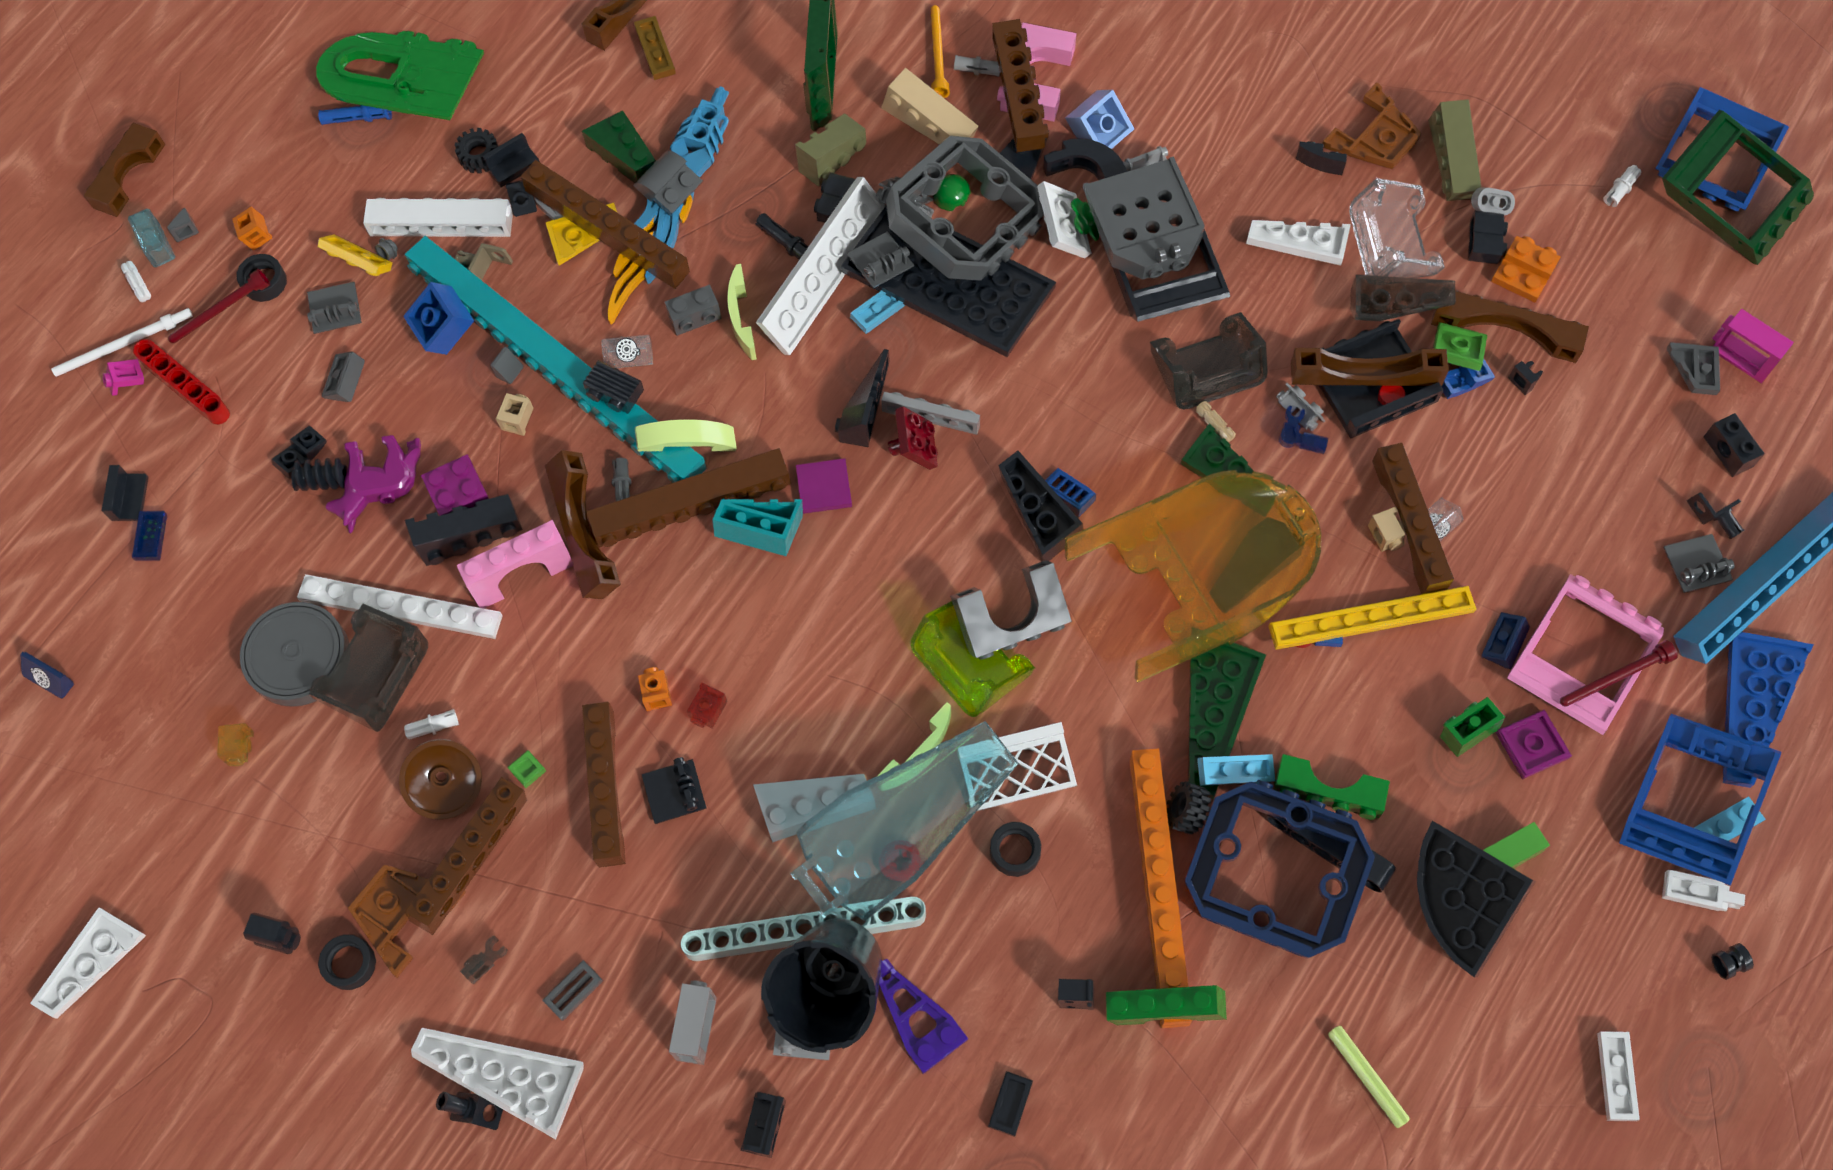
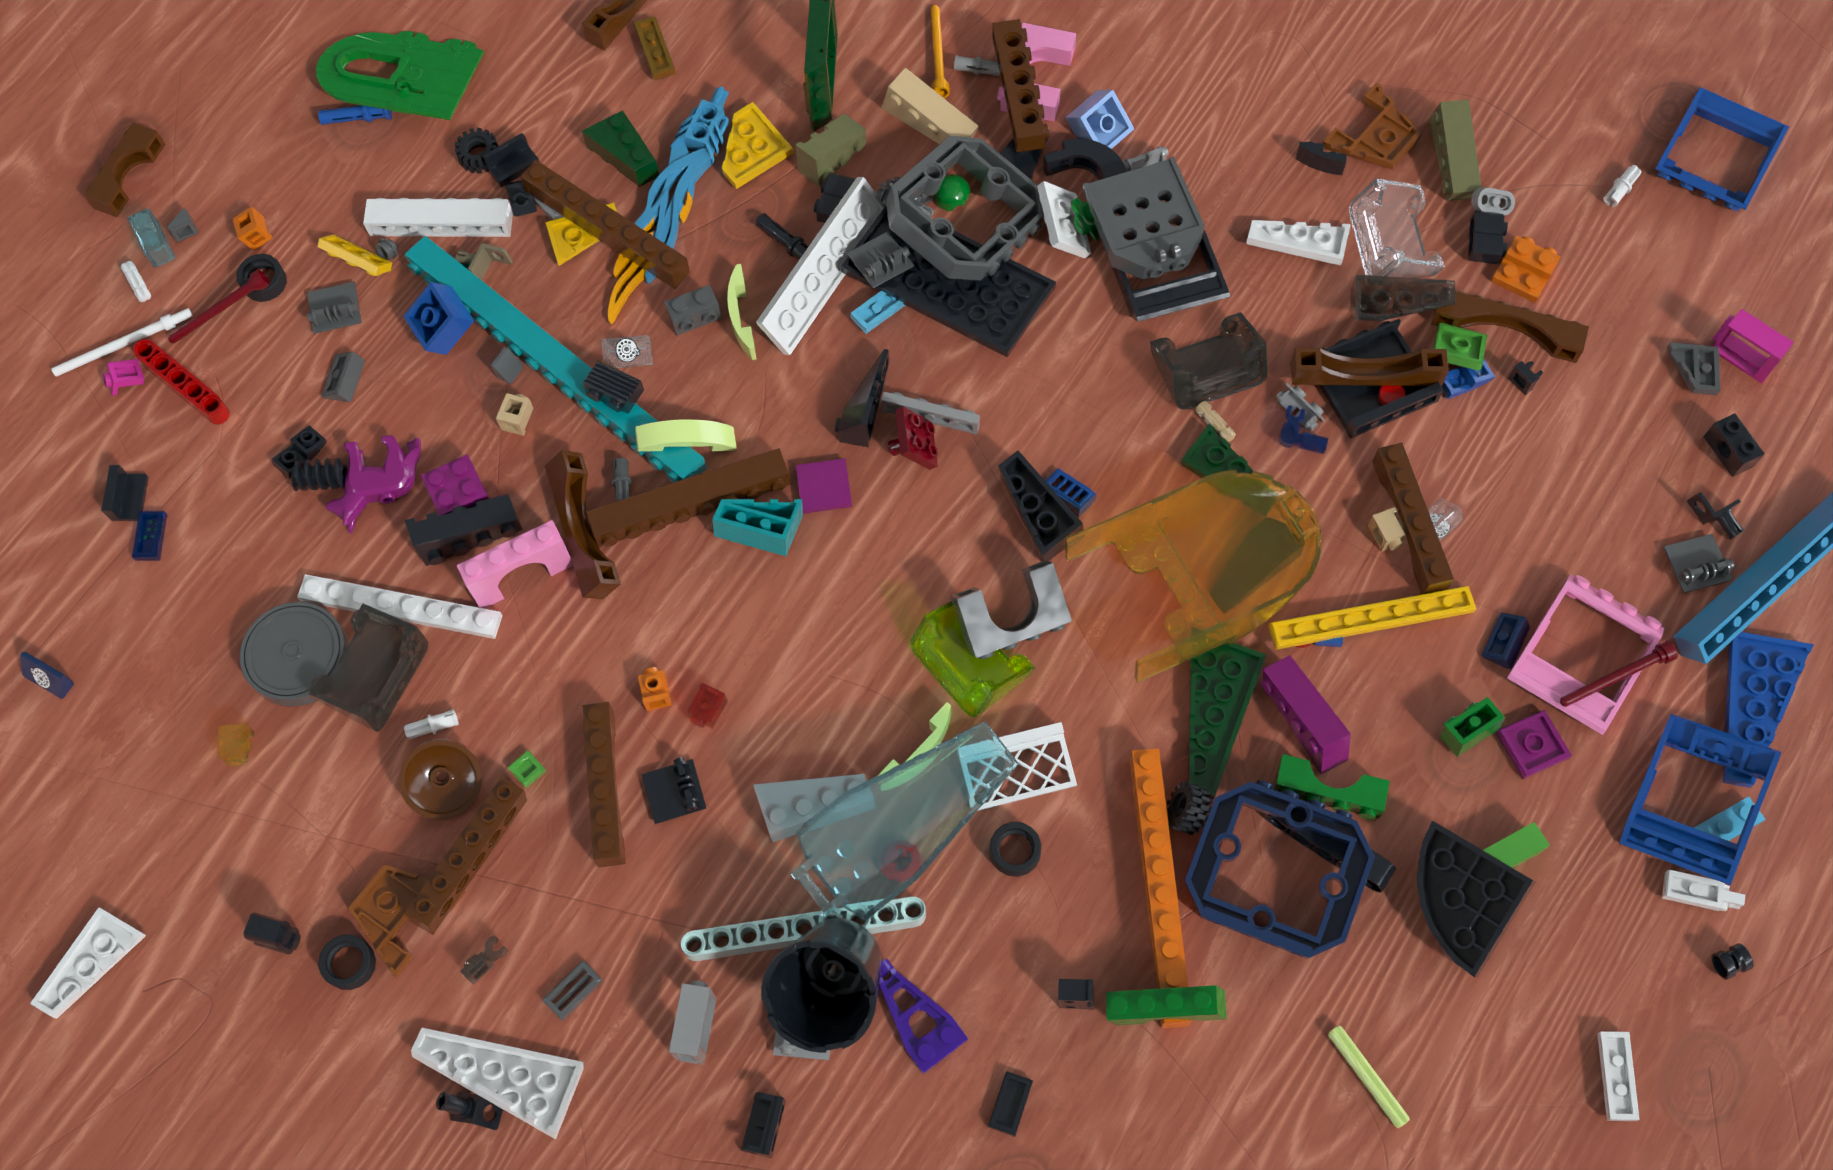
dark grey brick [634,150,703,216] -> none
medium azure plate [1197,754,1275,786] -> none
dark green window [1662,110,1814,265] -> none
none -> yellow plate [722,102,794,189]
none -> magenta wedge [1261,655,1351,775]

